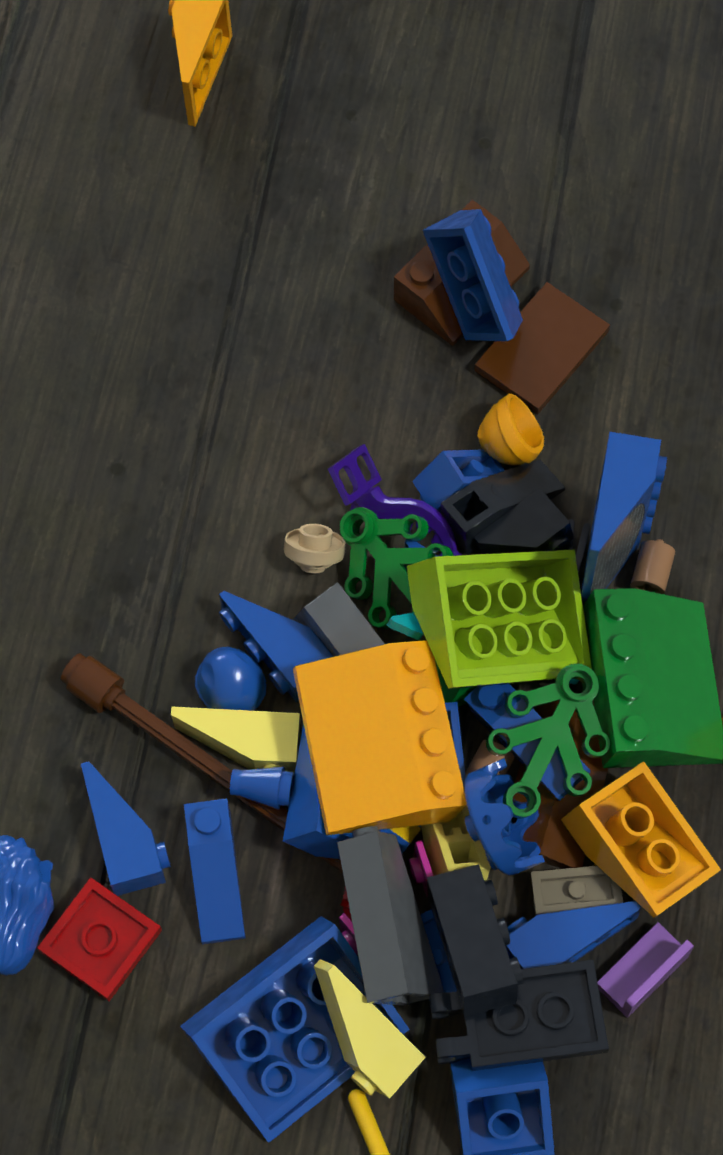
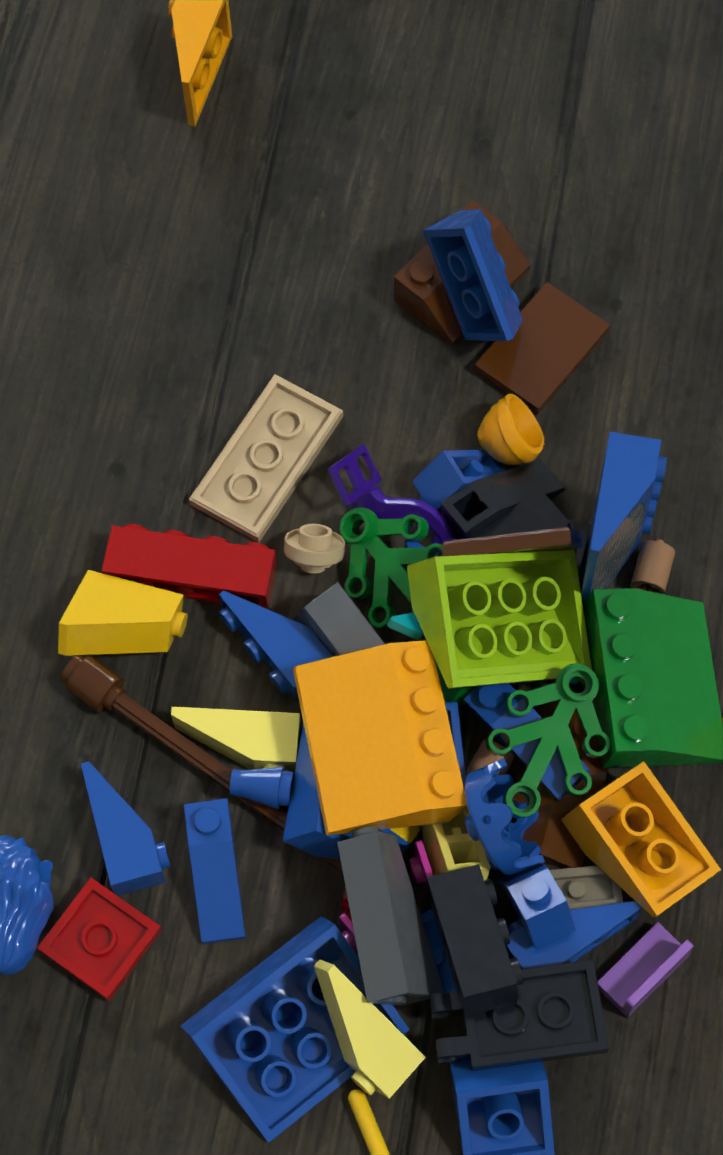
blue hat [195,647,266,711] -> none
none -> yellow slope [58,570,188,656]
none -> red brick [102,524,277,609]
none -> tan tile [189,374,343,543]
none -> reddish brown tile [442,527,583,556]
none -> blue slope [498,863,576,949]

